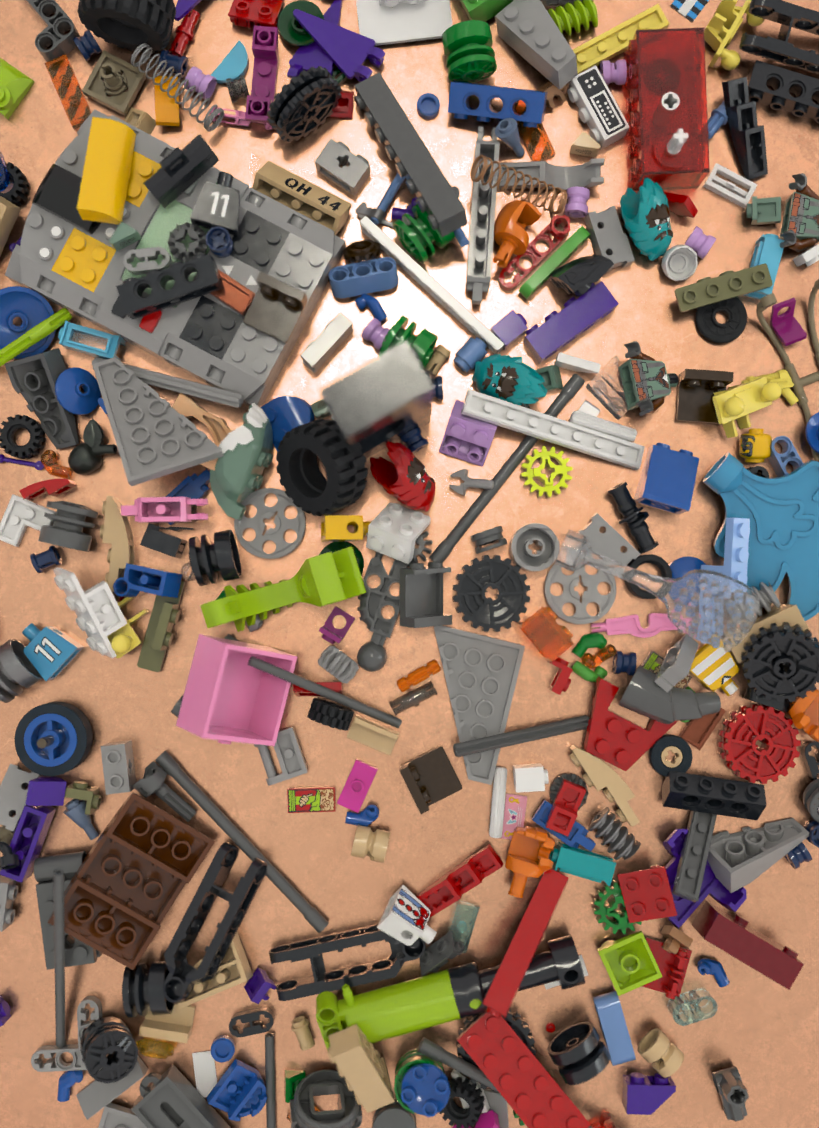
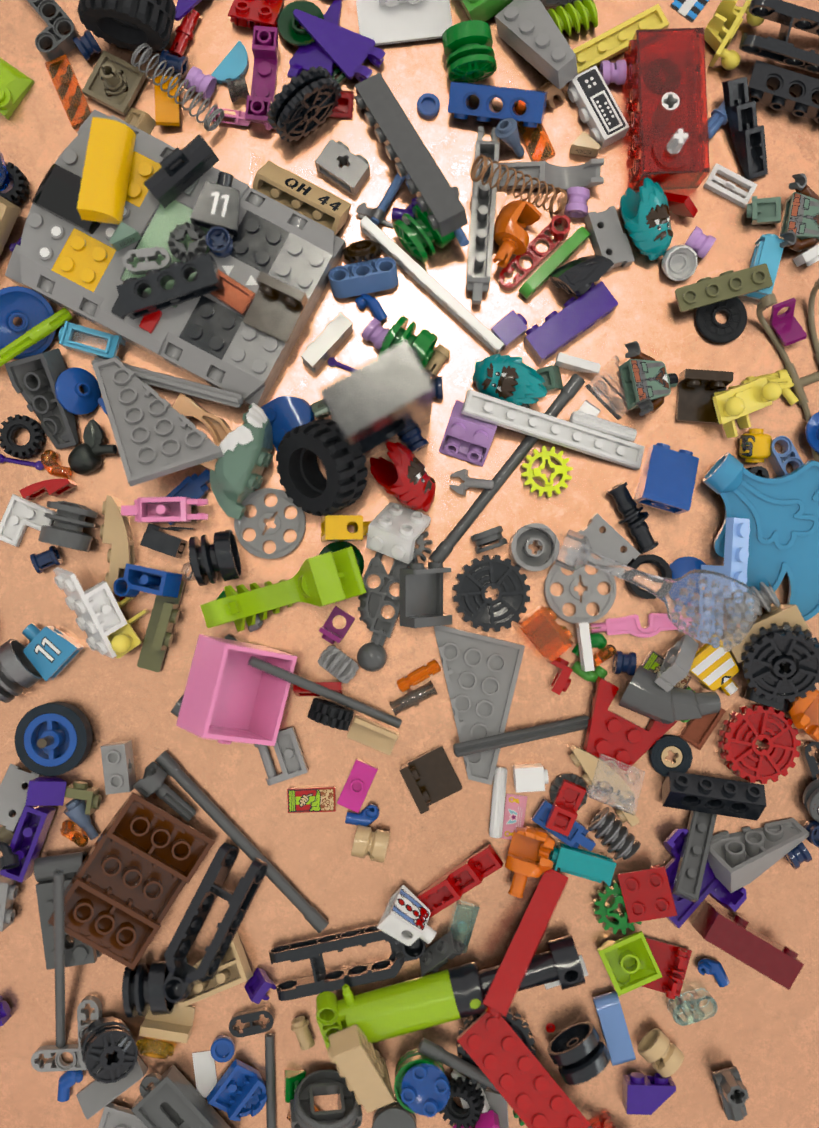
medium blue brick [453,337,487,373] -> none
medium nougat tile [660,925,693,954] -> none
none -> clear orange arm [60,820,89,847]
none -> dark purple hinge [328,357,355,372]
none -> white tile [575,621,595,672]
none -> clear hinge [586,754,645,815]

